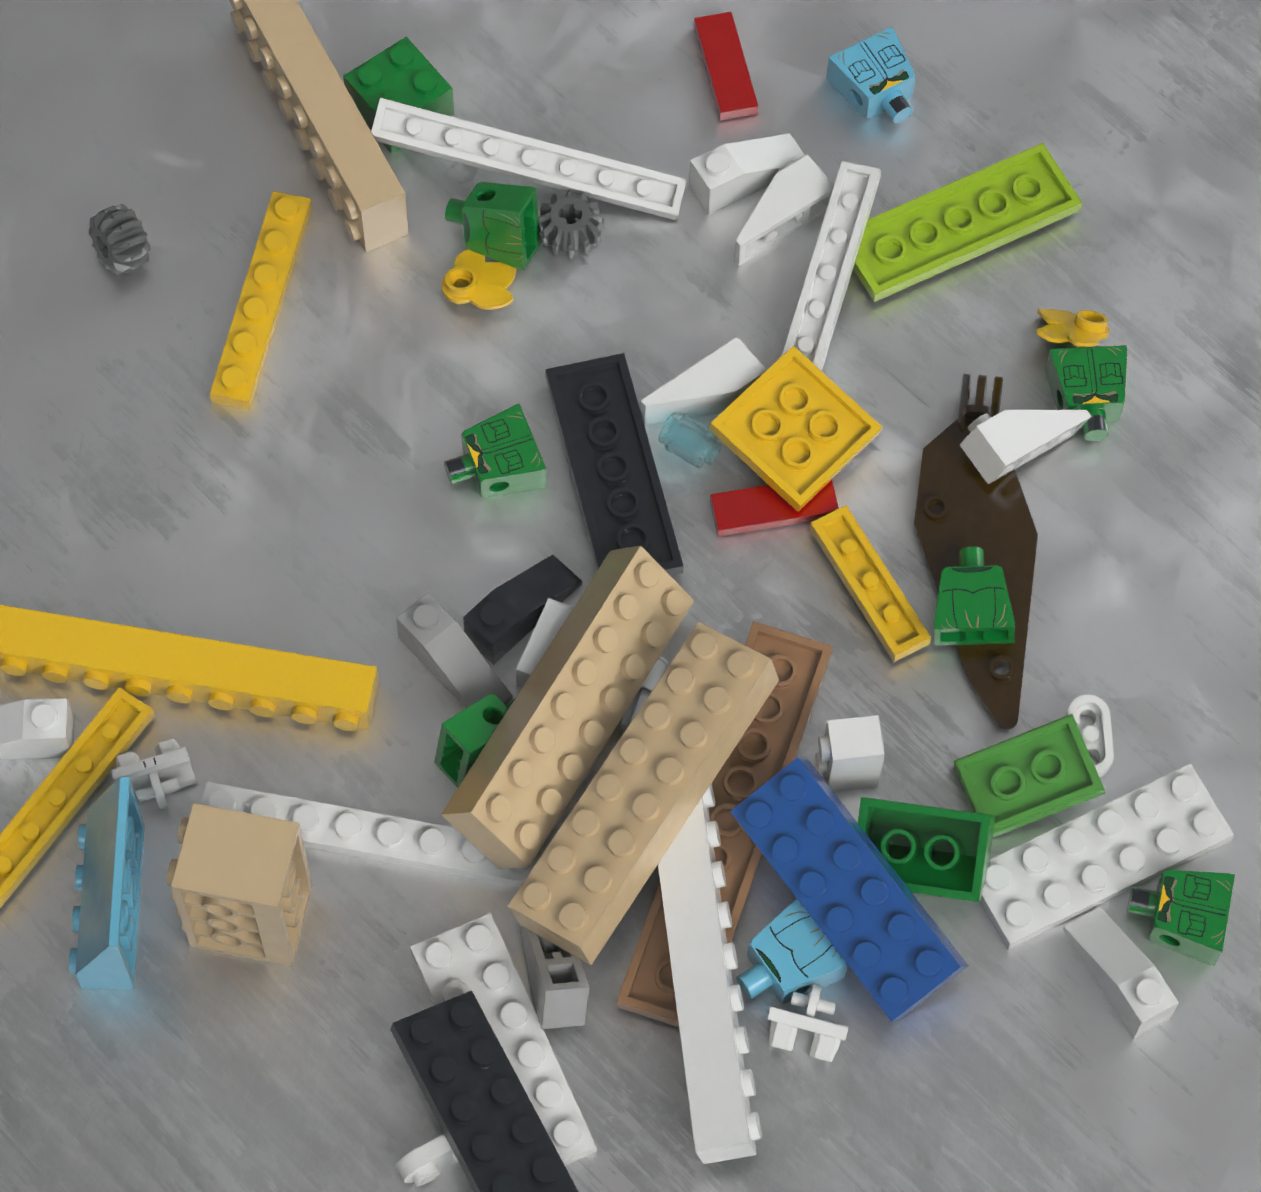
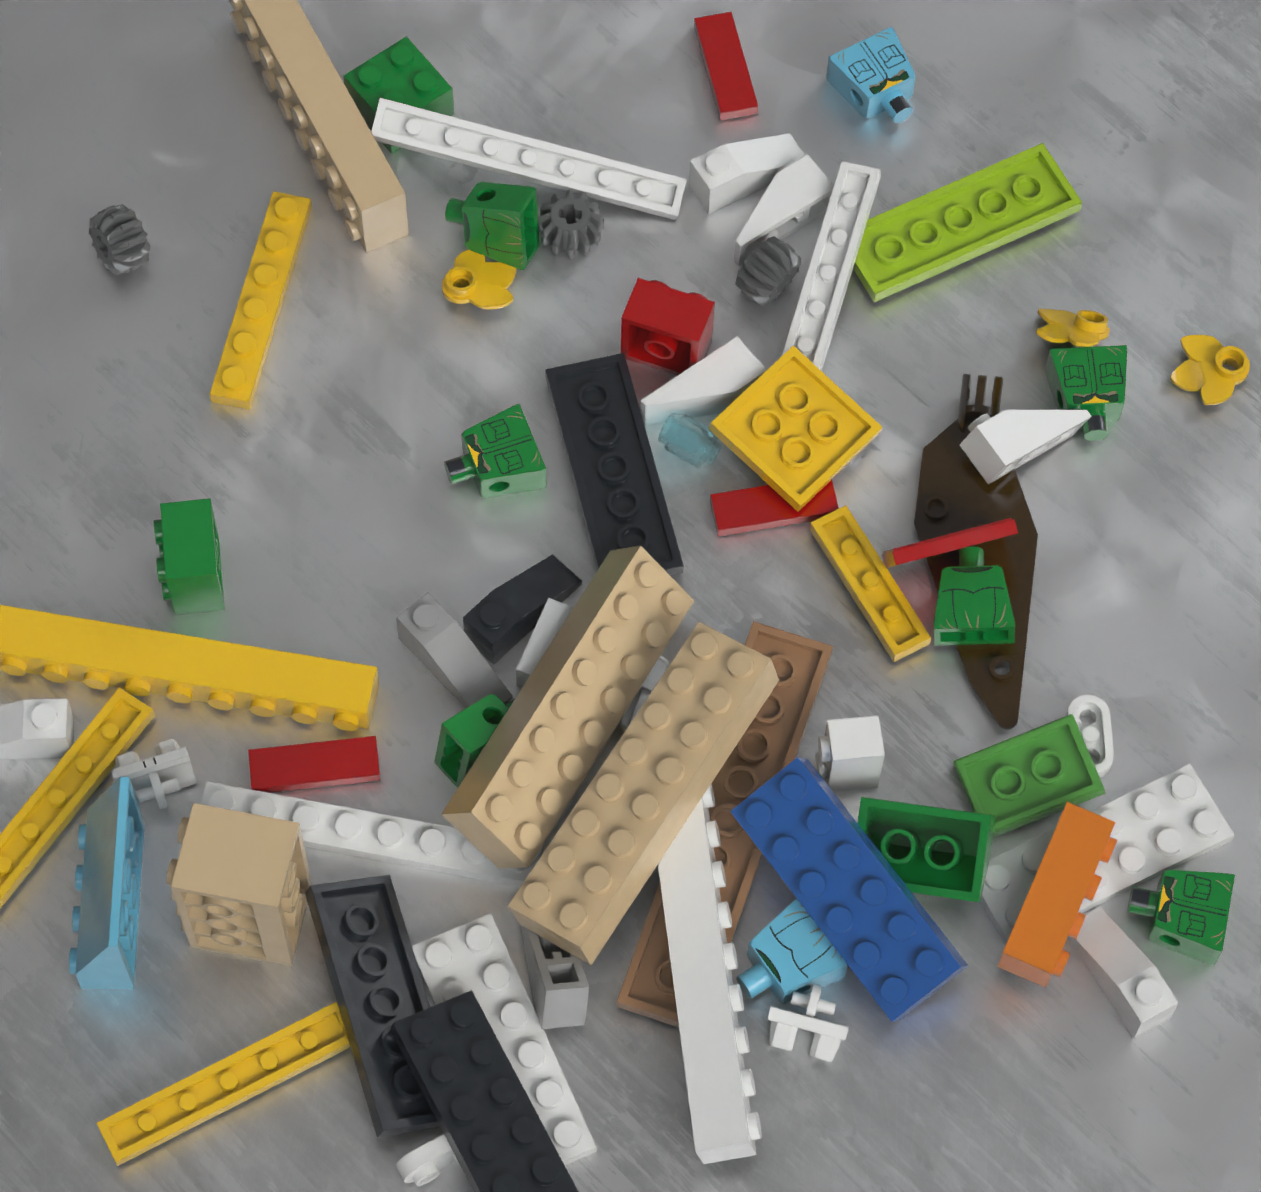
none -> yellow plate [96,1001,350,1166]
none -> green brick [154,498,225,615]
none -> red tile [248,736,381,793]
none -> black plate [305,875,440,1138]
none -> red brick [620,278,715,376]
none -> dark grey gear [735,236,801,306]
none -> red tile [882,518,1018,568]
none -> orange brick [997,802,1117,988]
none -> yellow plate [1170,335,1250,405]

